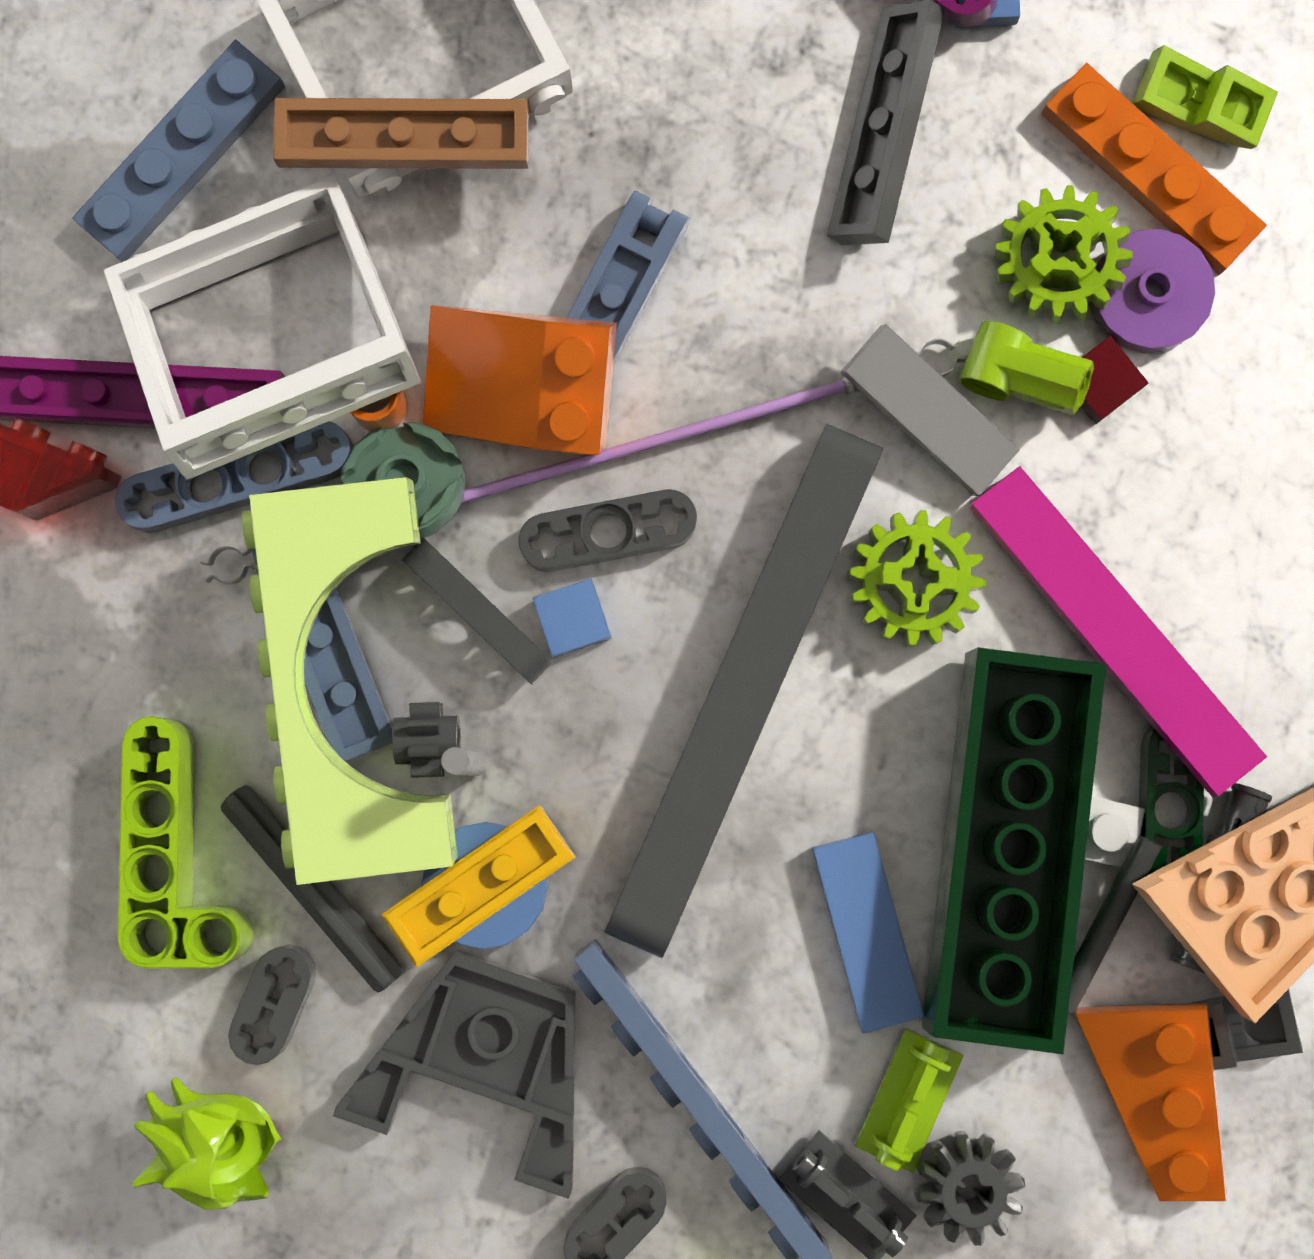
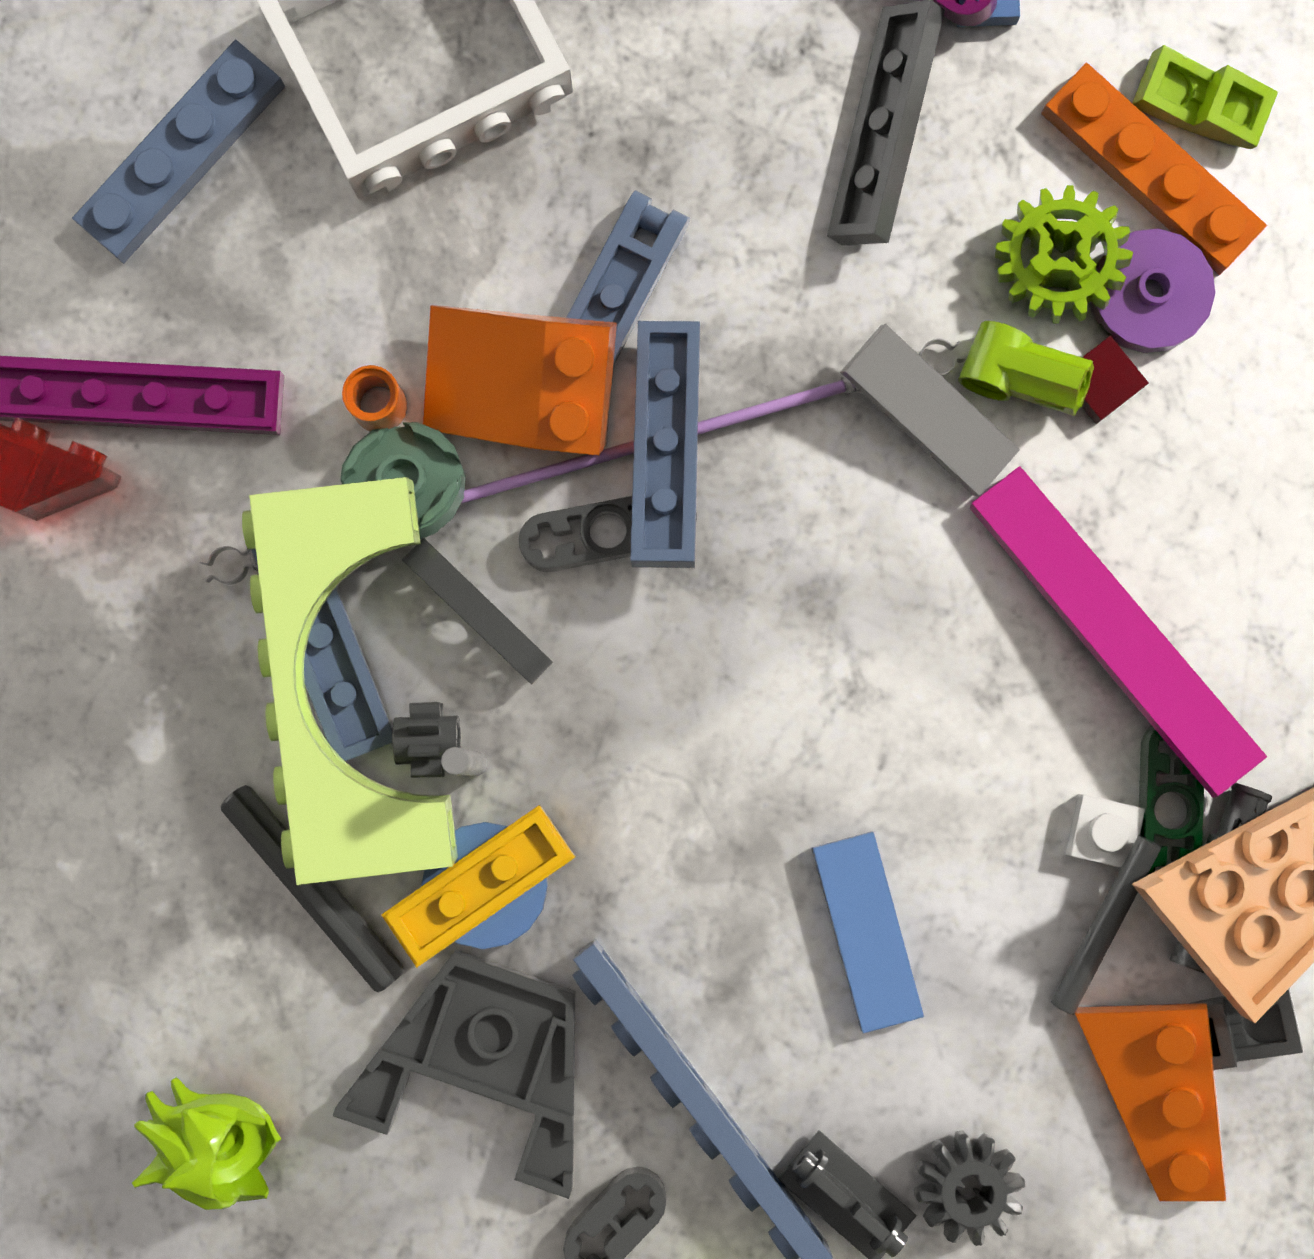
white window [104,175,421,480] -> none
sand blue beam [115,421,354,533] -> none
lime beam [118,716,254,968] -> none
dark grey beam [228,945,316,1065] -> none
medium nougat plate [273,98,529,169] -> none
medium blue tile [533,578,612,658] -> none
dark grey beam [604,423,883,958] -> none
lime gear [847,510,986,647] -> none
lime hinge [854,1028,964,1173] -> none
dark green brick [922,647,1106,1054] -> none
none -> sand blue plate [630,321,700,568]

